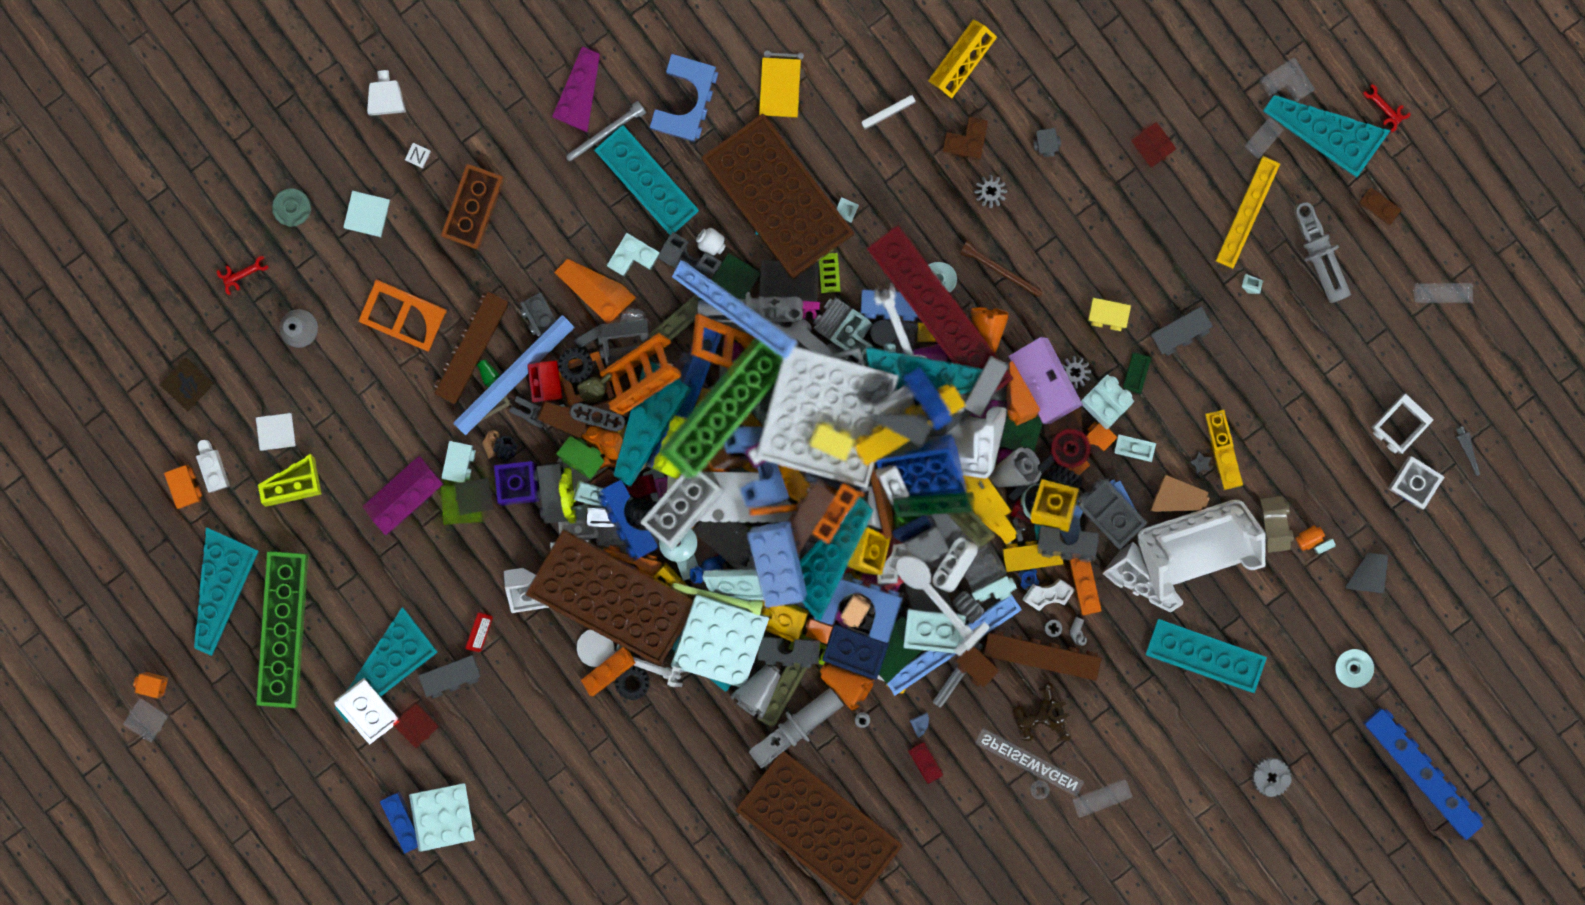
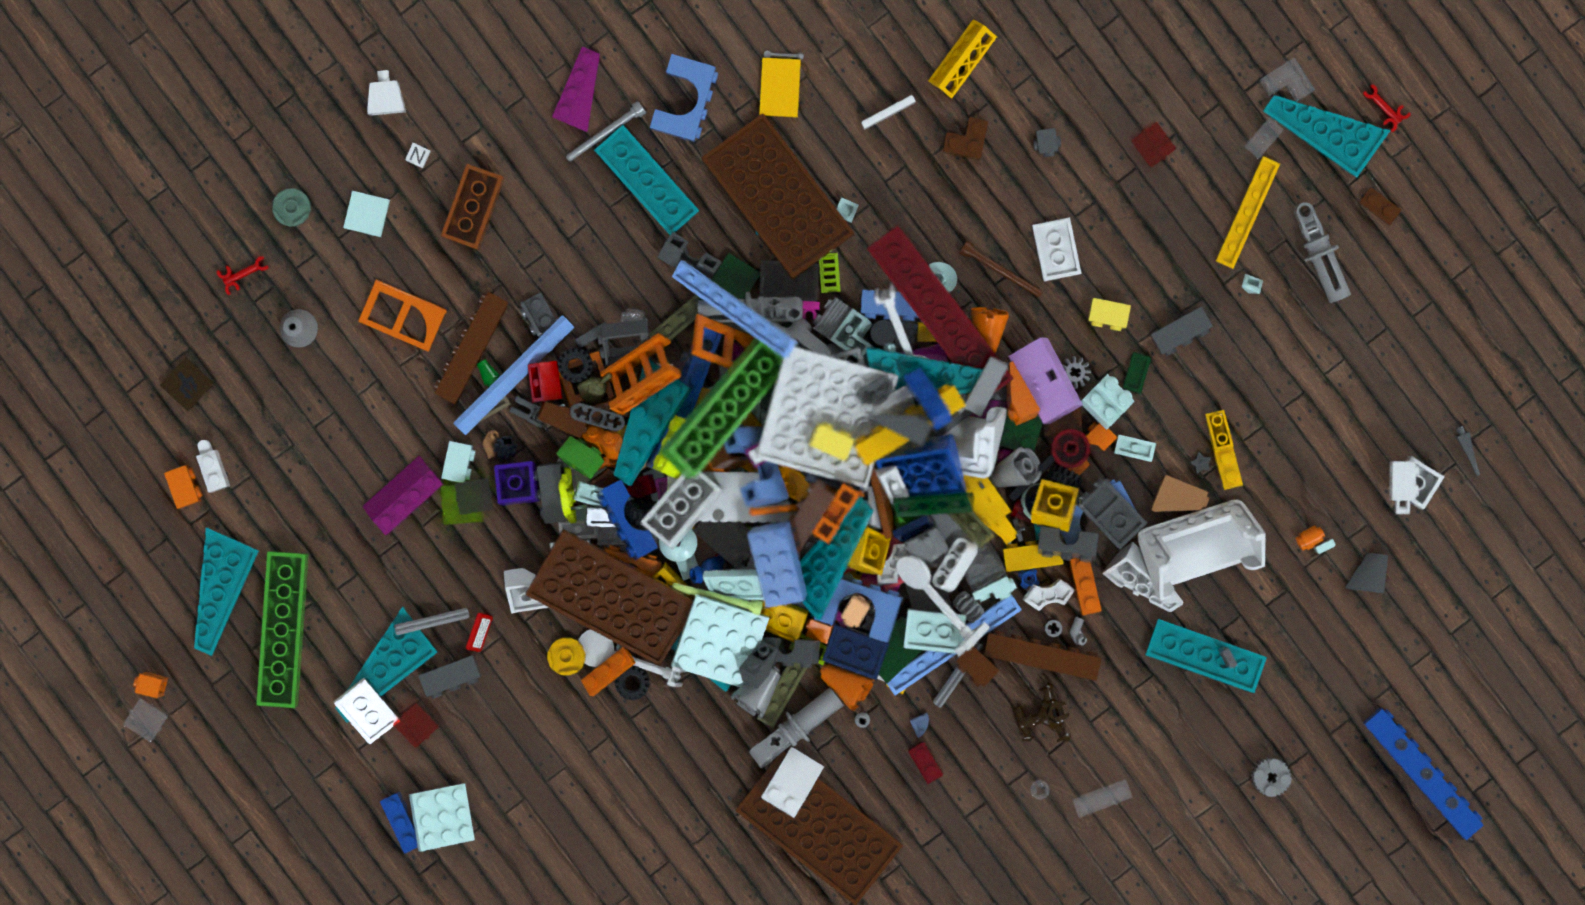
white sticker [256,413,295,451] -> none
neon yellow wedge [258,454,322,507] -> none
orange wedge [554,259,636,324] -> none
light aqua brick [607,233,659,277] -> none
white head [696,228,726,256] -> none
light grey gear [974,175,1007,208] -> none
clear sticker [975,728,1085,797] -> none
dark tan brick [1260,496,1294,553] -> none
light aqua dish [1335,649,1374,688] -> none
white window [1371,394,1433,454] -> none
clear plate [1414,283,1473,303] -> none
none -> light grey axle [394,608,469,635]
none -> yellow tile [547,638,586,675]
none -> dark grey slope [739,641,778,689]
none -> white slope [761,747,824,817]
none -> white tile [1032,217,1082,282]
none -> flat silver tile [1218,646,1237,668]
none -> white brick [1389,462,1419,514]

